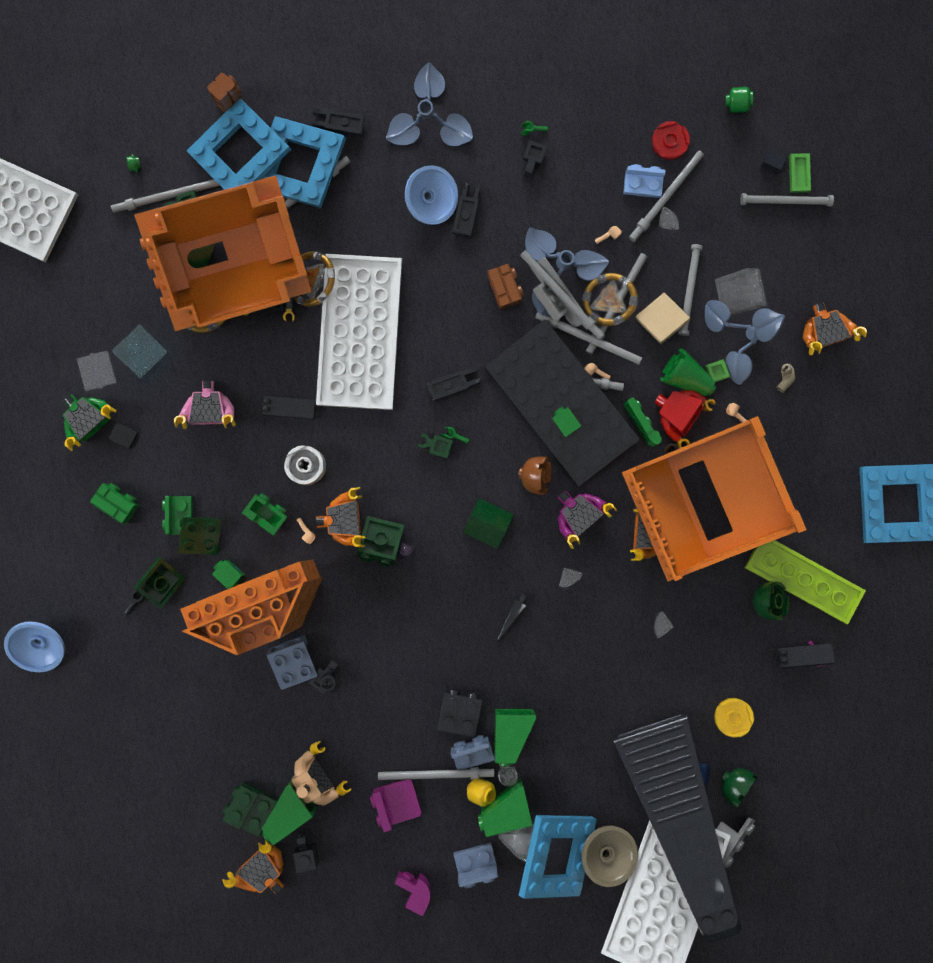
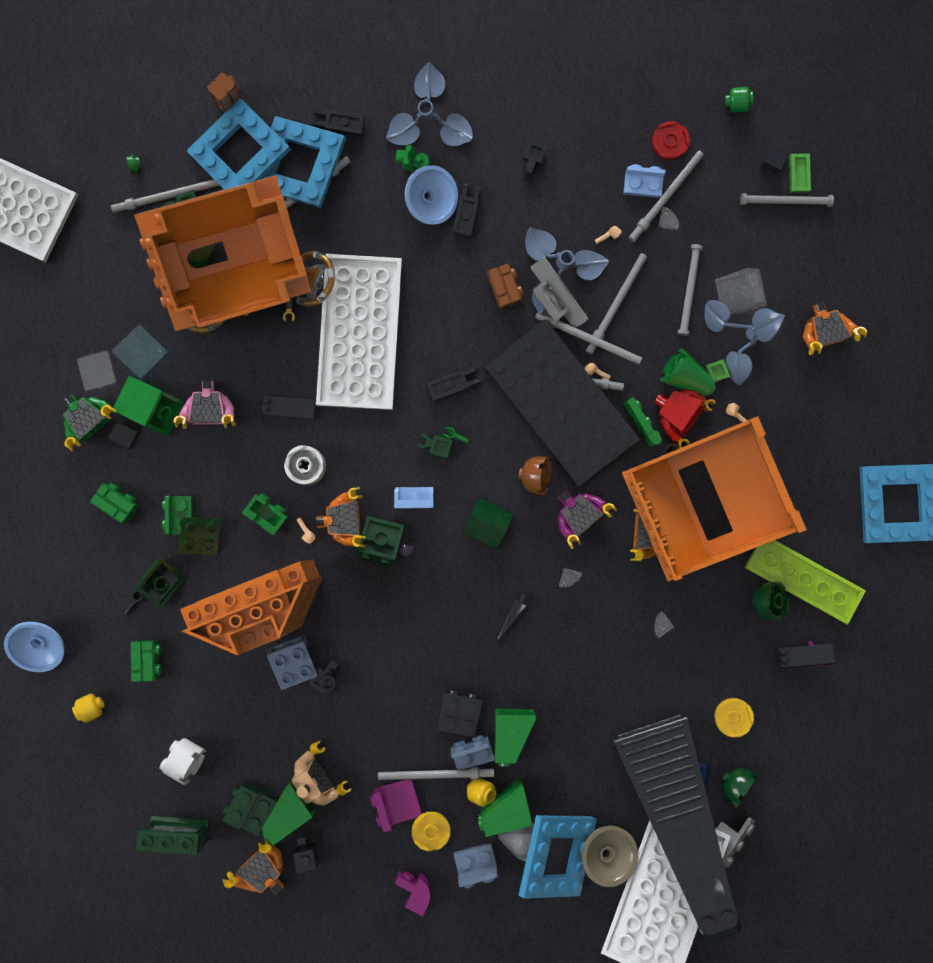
green brick [212,560,245,589] -> none
clear wheel [498,764,518,786] -> none
green hand [520,121,548,136] -> none
light grey bar [520,250,604,340] -> none
green brick [552,406,581,438] -> none
clear piece [582,273,638,326] -> none
tan tile [635,293,690,344] -> none
dark tan arm [776,364,795,393] -> none
none -> yellow head [72,694,104,723]
none -> green slope [113,376,185,436]
none -> green brick [131,640,162,682]
none -> dark green window [136,816,209,855]
none -> white brick [159,738,206,785]
none -> light blue hinge [394,487,434,509]
none -> green hips [395,145,430,173]
none -> yellow tile [412,812,450,851]

